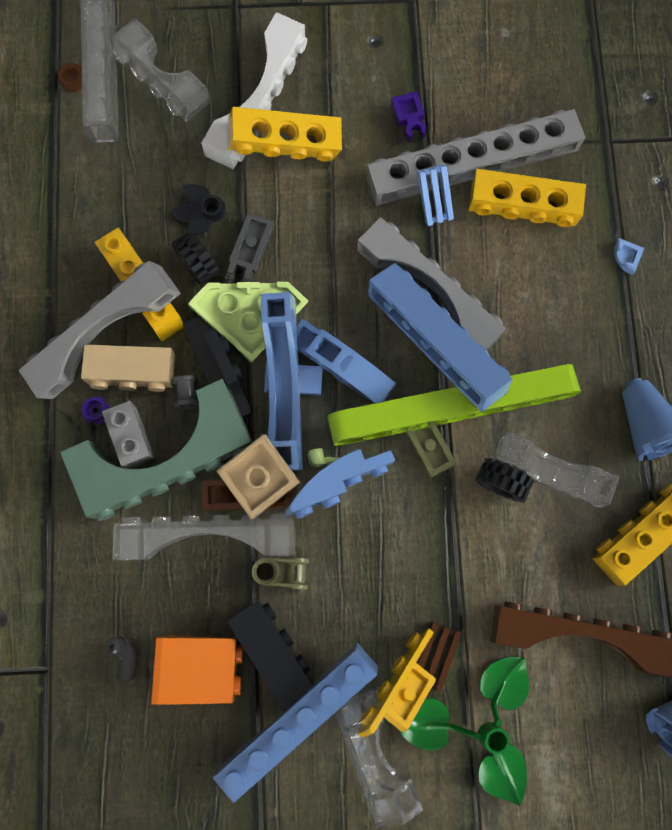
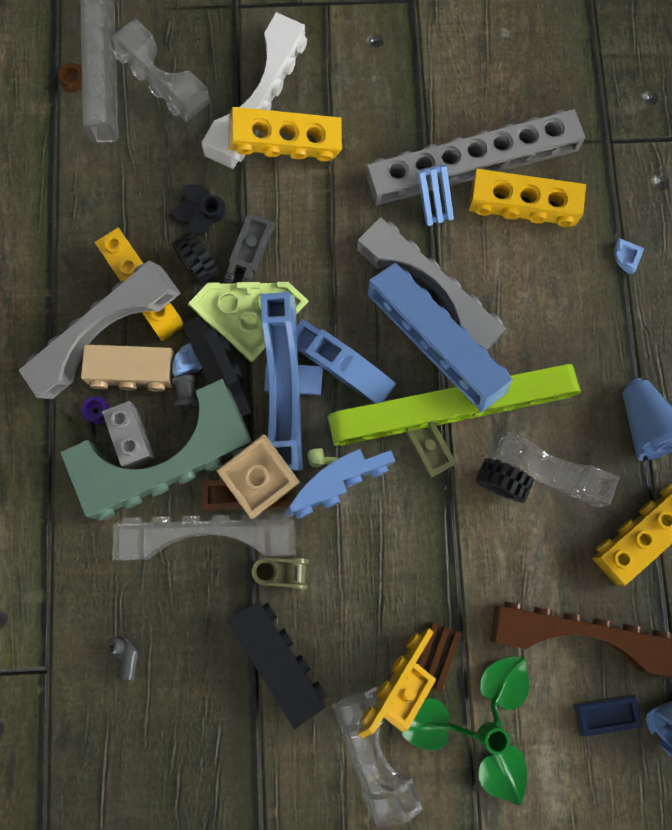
orange slope [151,635,244,705] -> none
medium blue arch [213,643,378,803] -> none
dark purple plate [391,91,426,142] -> none
none -> light blue tile [172,343,202,377]
none -> dark blue tile [574,694,642,737]

